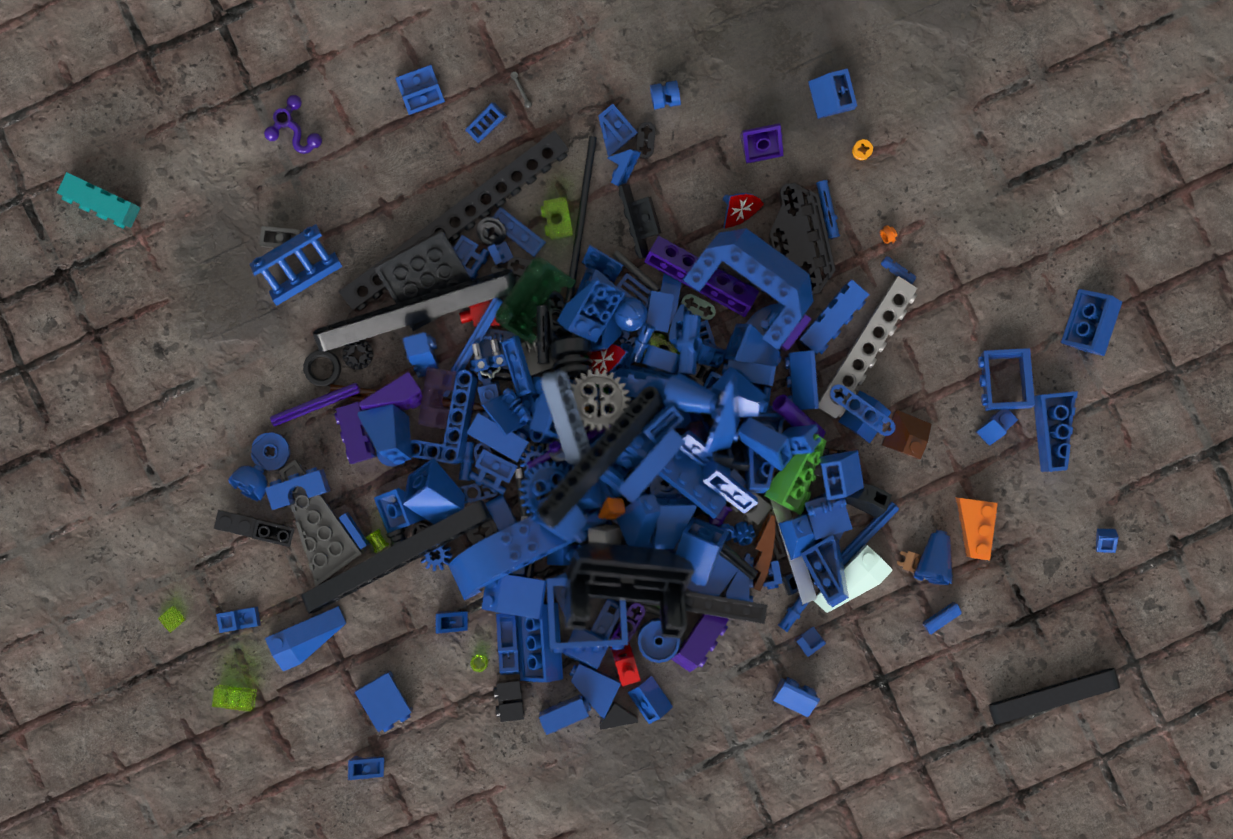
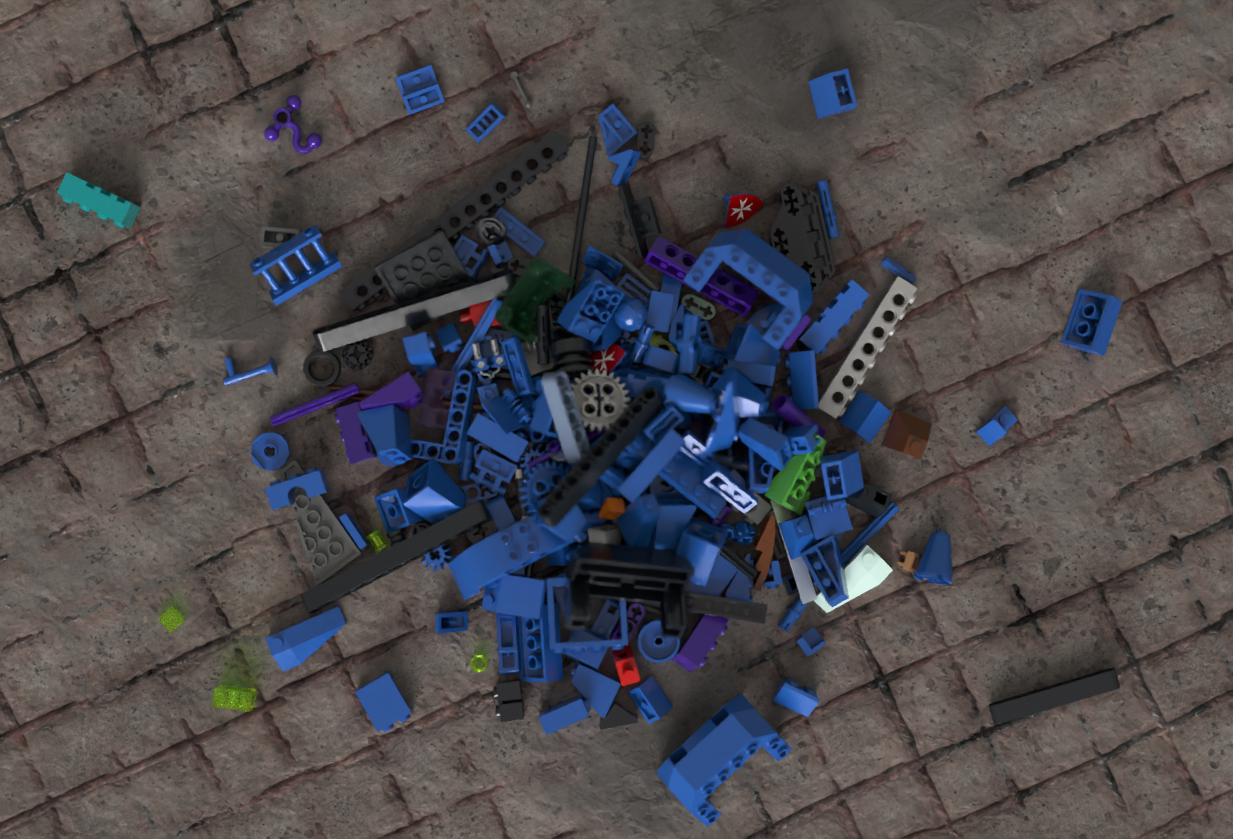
black slope [214,509,295,547] -> none
blue slope [216,606,261,633] -> none
blue cylinder [228,465,268,501] -> none
blue slope [348,756,384,780] -> none
clear neon green brick [541,197,573,241] -> none
blue wheel [650,80,681,110] -> none
dark purple slope [740,123,784,164] -> none
blue beam [830,384,895,436] -> none
light orange wheel [852,139,873,160] -> none
orange plate [880,225,897,244] -> none
blue slope [922,602,961,634] -> none
orange wedge [955,497,998,560] -> none
blue window [978,348,1035,411] -> none
blue wedge [1034,391,1078,472] -> none
blue slope [1096,529,1119,553] -> none
none -> blue piece [223,357,278,386]
none -> blue slope [435,323,465,354]
none -> blue wedge [656,694,792,827]

